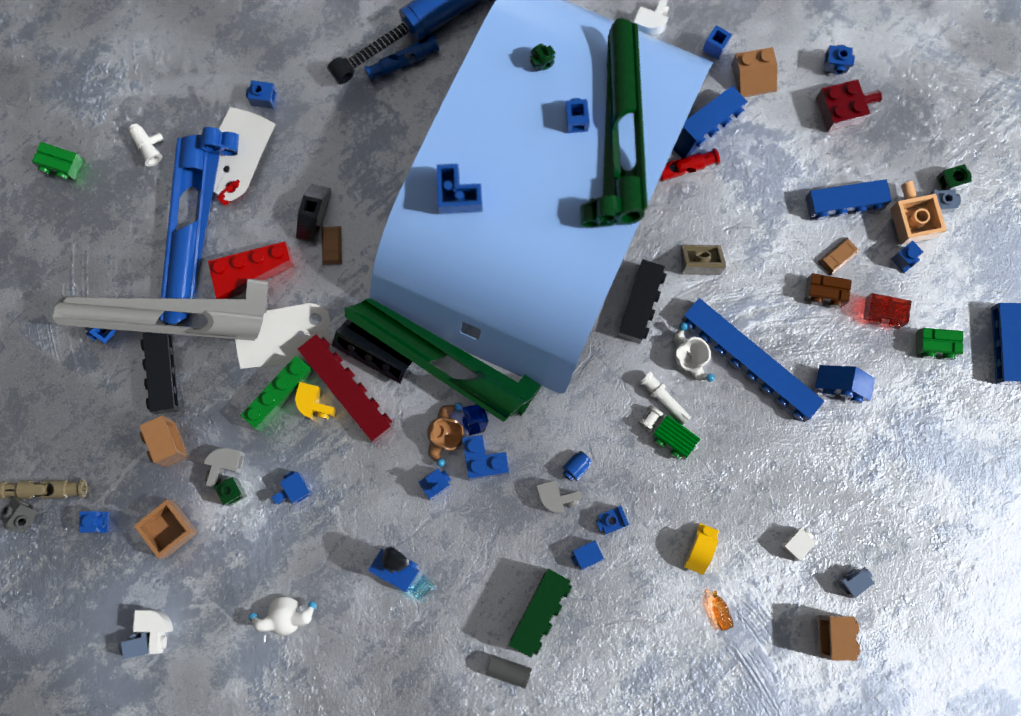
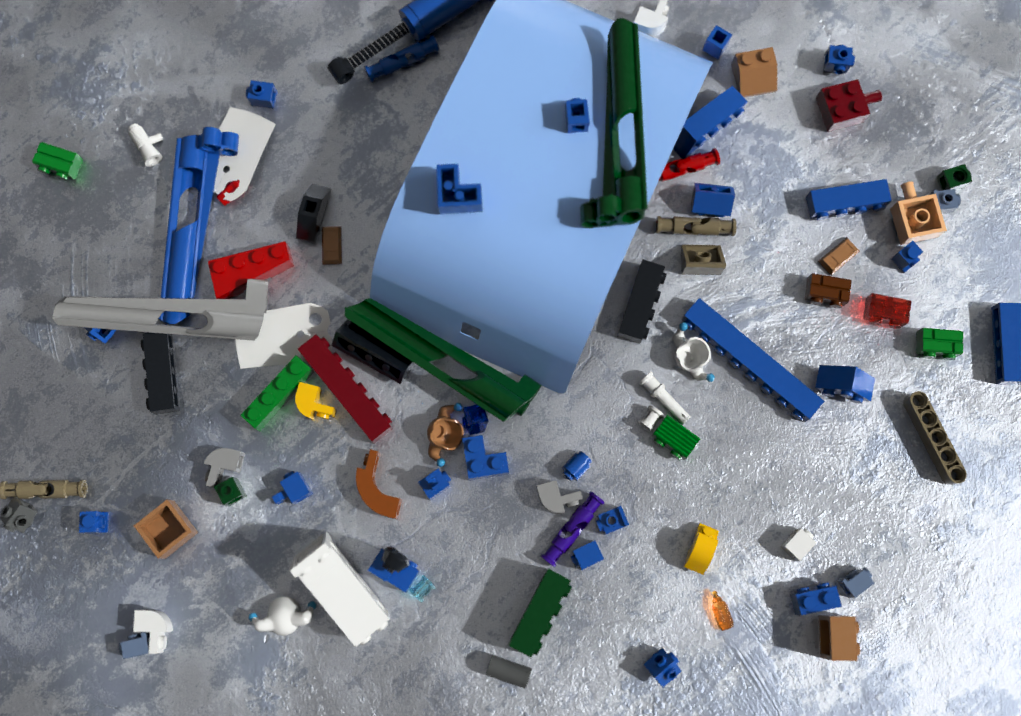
medium nougat piece [139,415,189,467] -> none
dark green gear [530,44,556,71] -> none
none -> white brick [290,531,389,647]
none -> dark orange arch [356,449,402,519]
none -> dark purple piece [540,491,605,568]
none -> blue brick [643,648,682,688]
none -> dark tan piece [656,216,736,236]
none -> blue brick [691,183,735,217]
none -> blue brick [790,582,842,615]
none -> dark tan beam [903,391,967,485]

